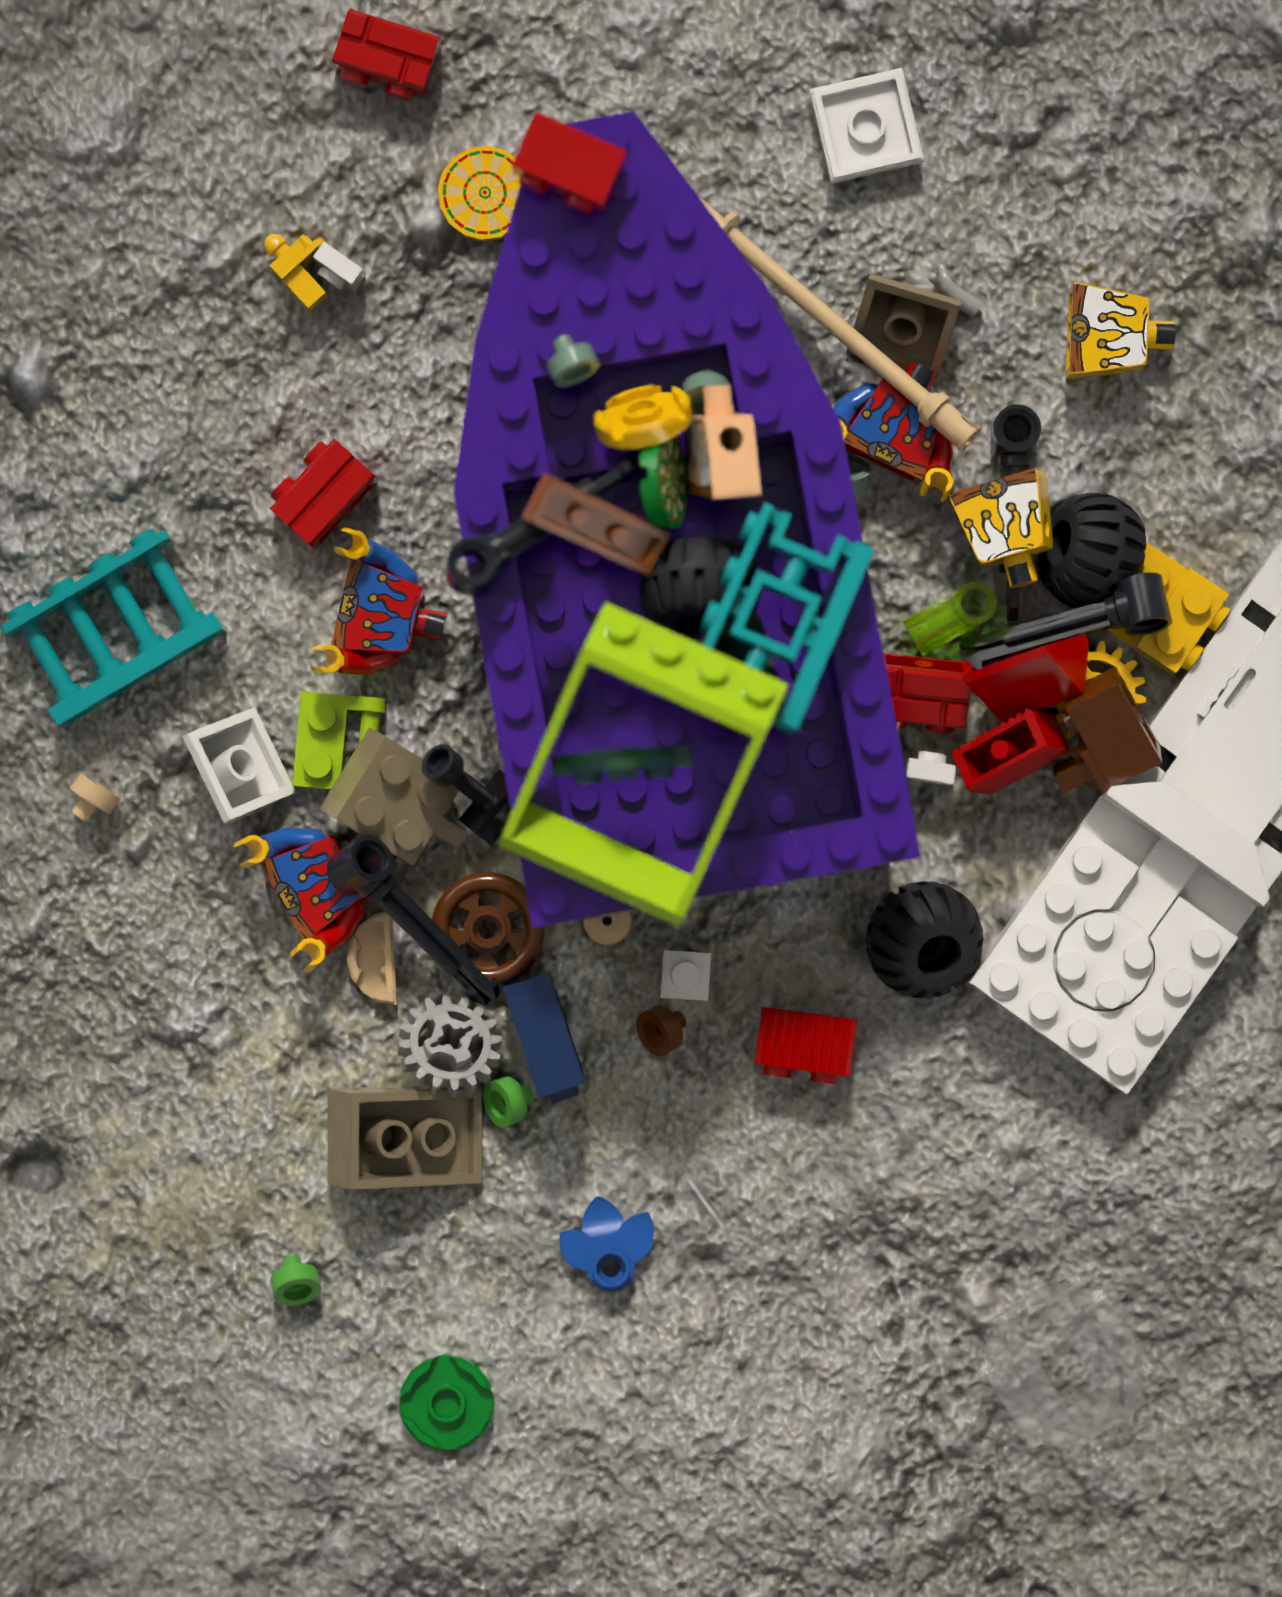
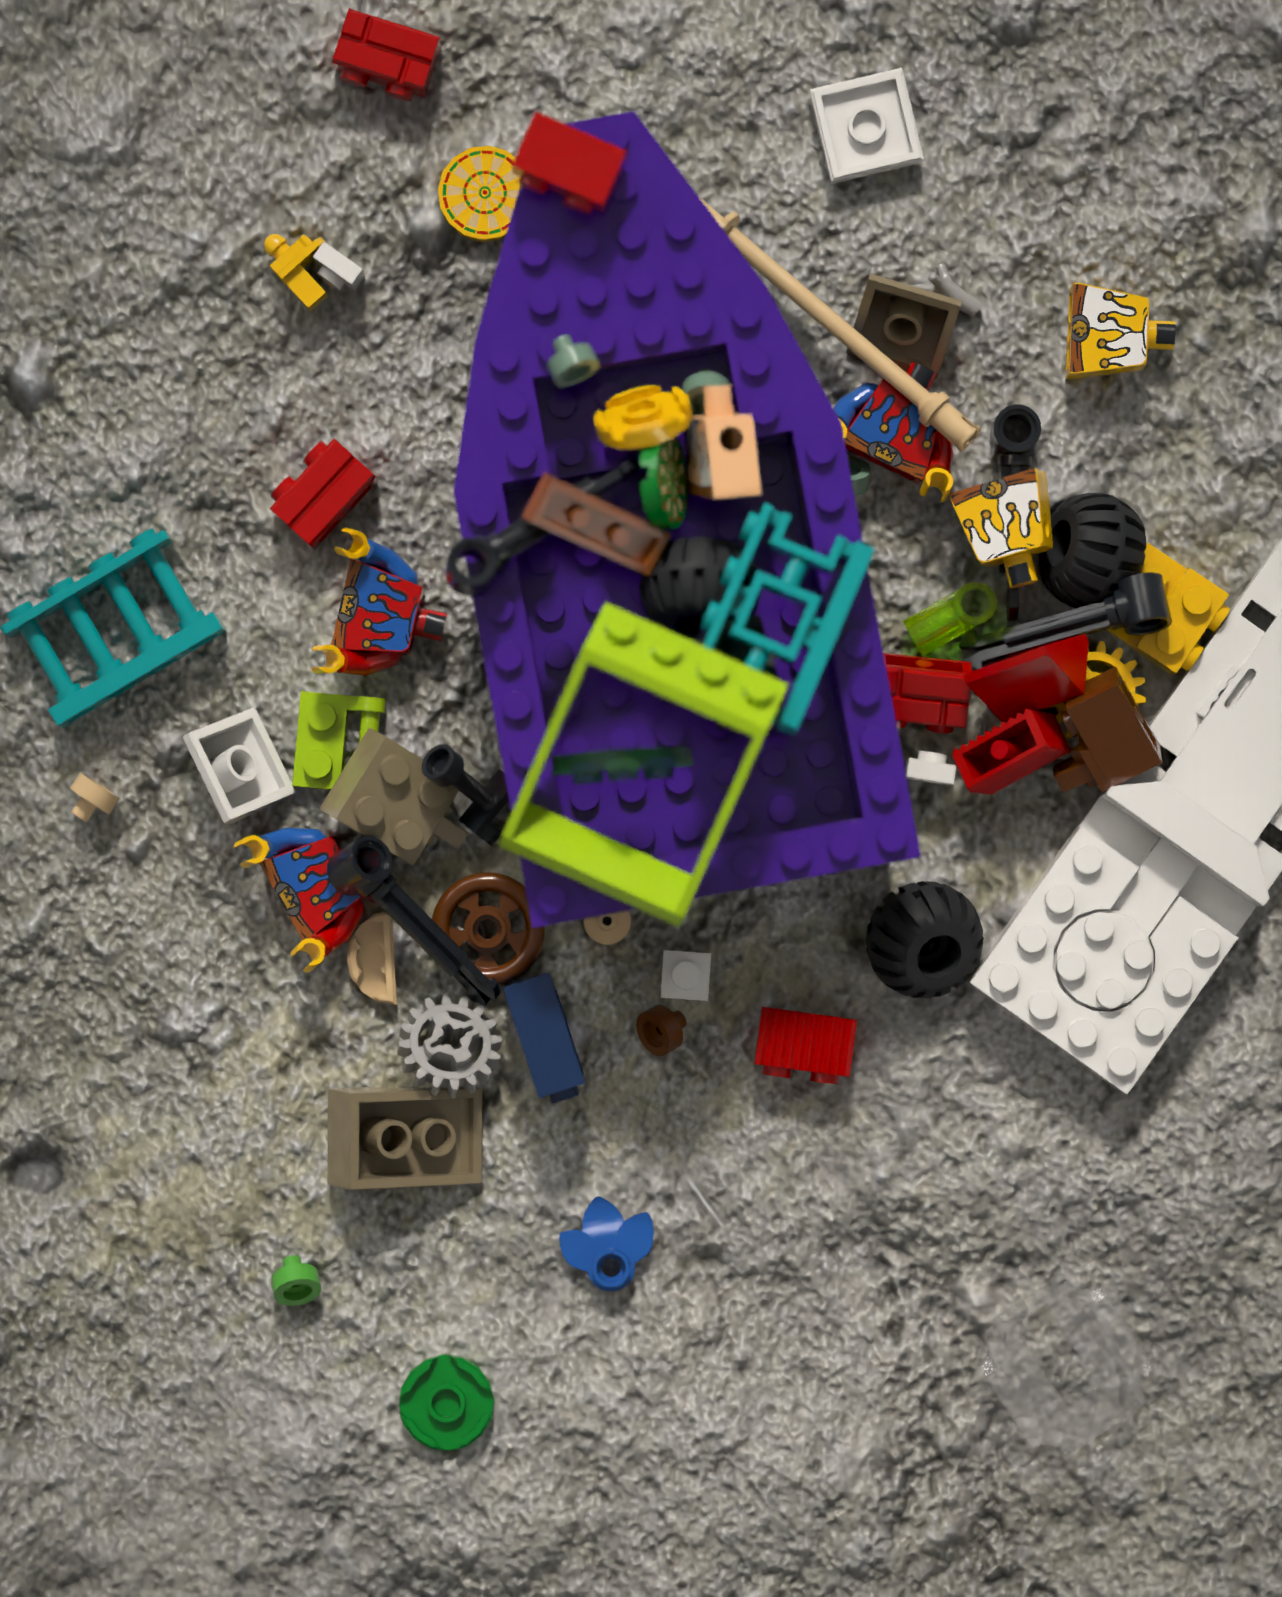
bright green tile [483,1076,534,1128] -> none

